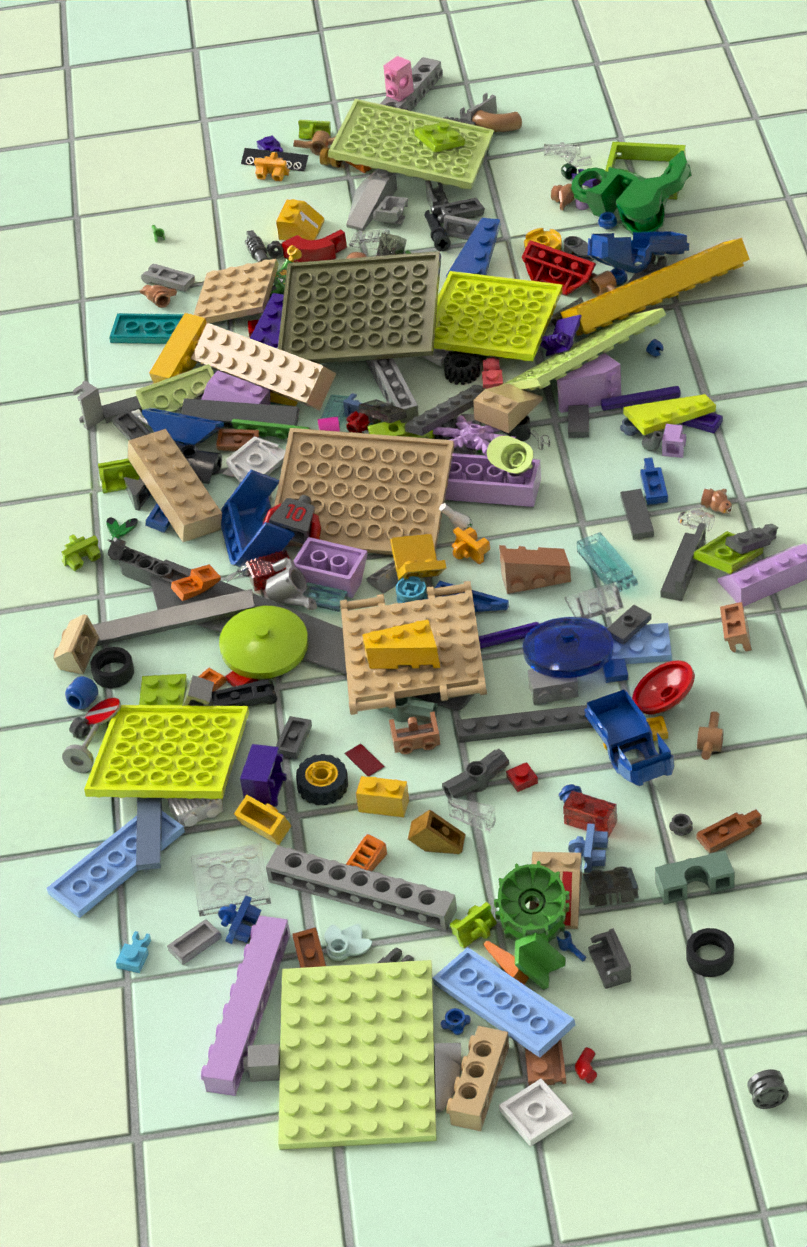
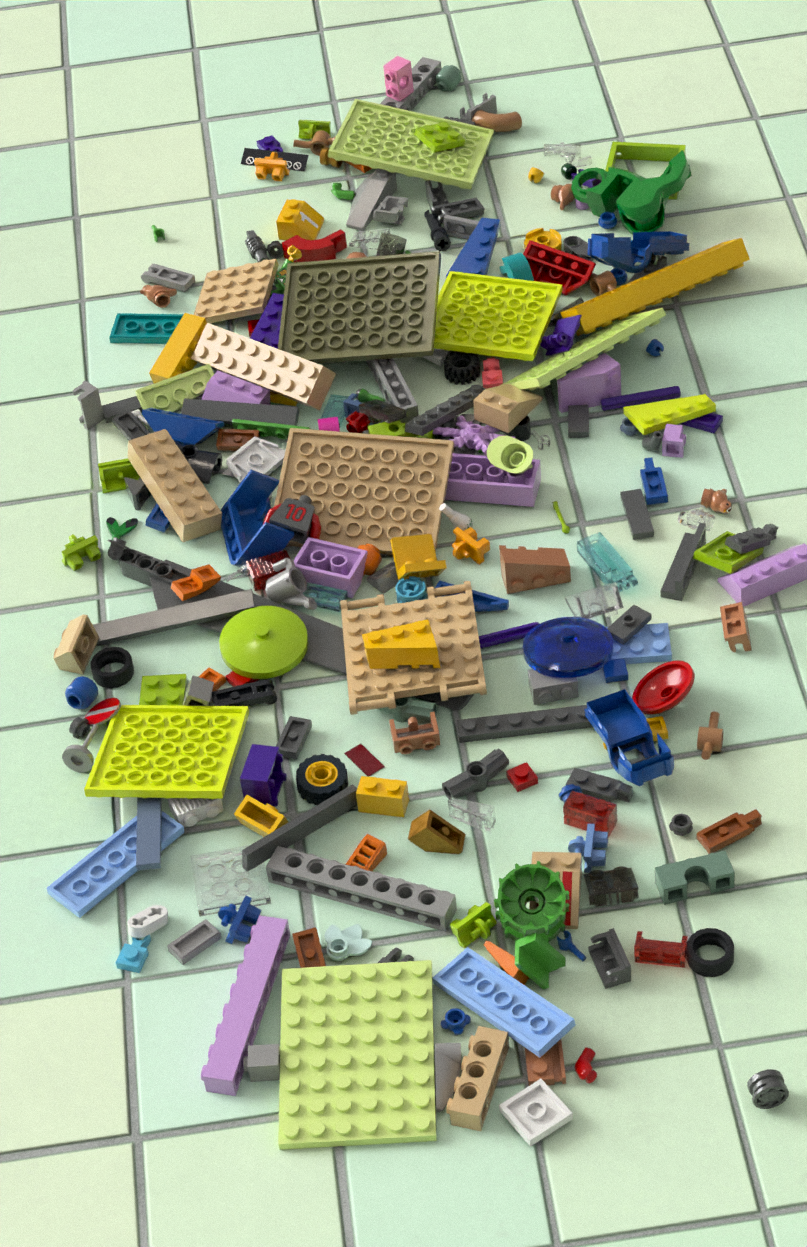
none -> white beam [127,905,168,938]
none -> dark grey tile [242,785,358,872]
none -> bright green arm [331,183,355,200]
none -> bright green piece [355,388,385,405]
none -> orange head [357,543,382,576]
none -> sand green head [436,65,462,91]
none -> teal brick [499,252,534,281]
none -> yellow hinge [528,167,544,183]
none -> lime hinge [552,501,570,534]
none -> dark grey hinge [566,768,633,803]
none -> clear red hinge [634,931,688,968]

